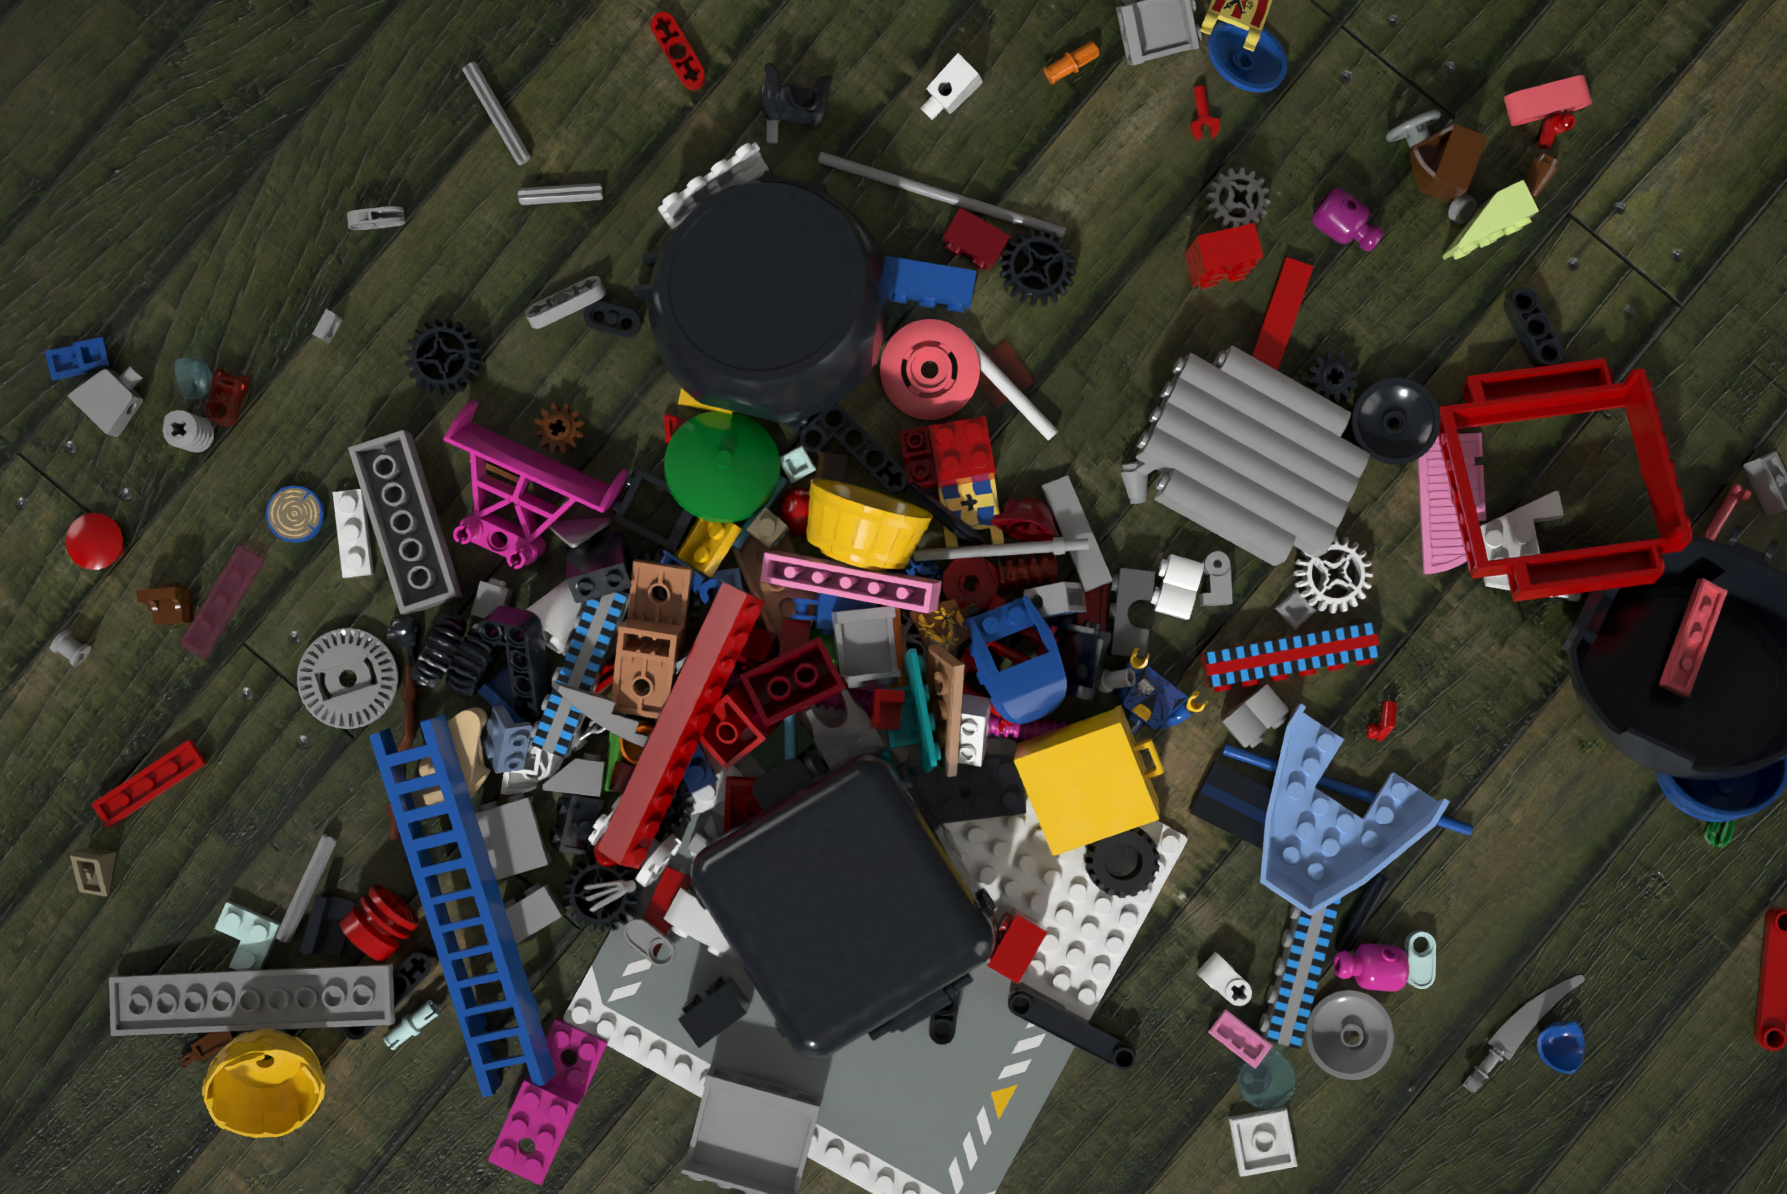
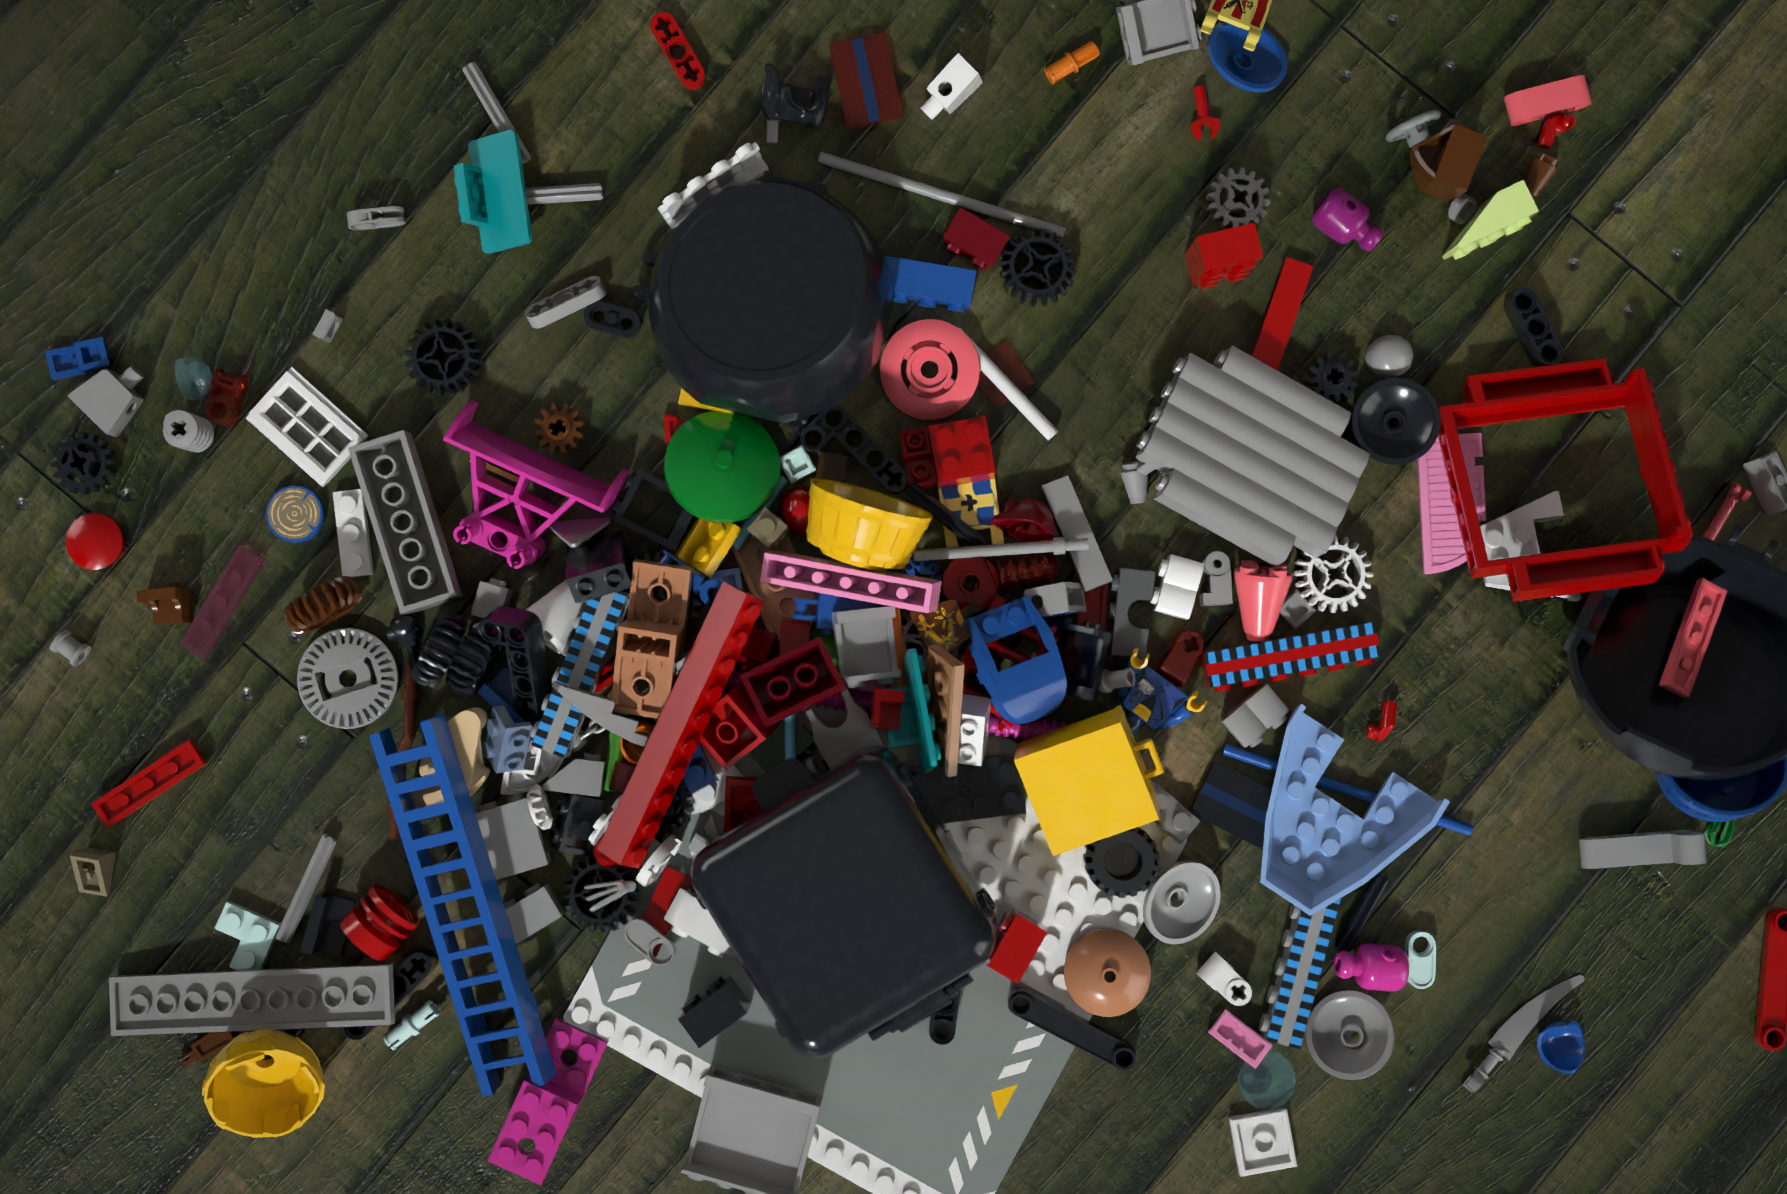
none -> black gear [50,432,118,495]
none -> white piece [246,367,369,487]
none -> reddish brown gear [283,576,363,634]
none -> teal bracket [454,130,532,254]
none -> white gear [527,784,553,830]
none -> clear red tile [829,32,903,130]
none -> nougat dish [1064,929,1151,1017]
none -> light grey dish [1143,860,1221,944]
none -> light grey hinge [1151,780,1200,844]
none -> clear red piece [1155,631,1204,687]
none -> coral cone [1234,560,1293,642]
none -> light grey hair [1365,335,1413,378]
none -> light grey beam [1579,830,1707,869]

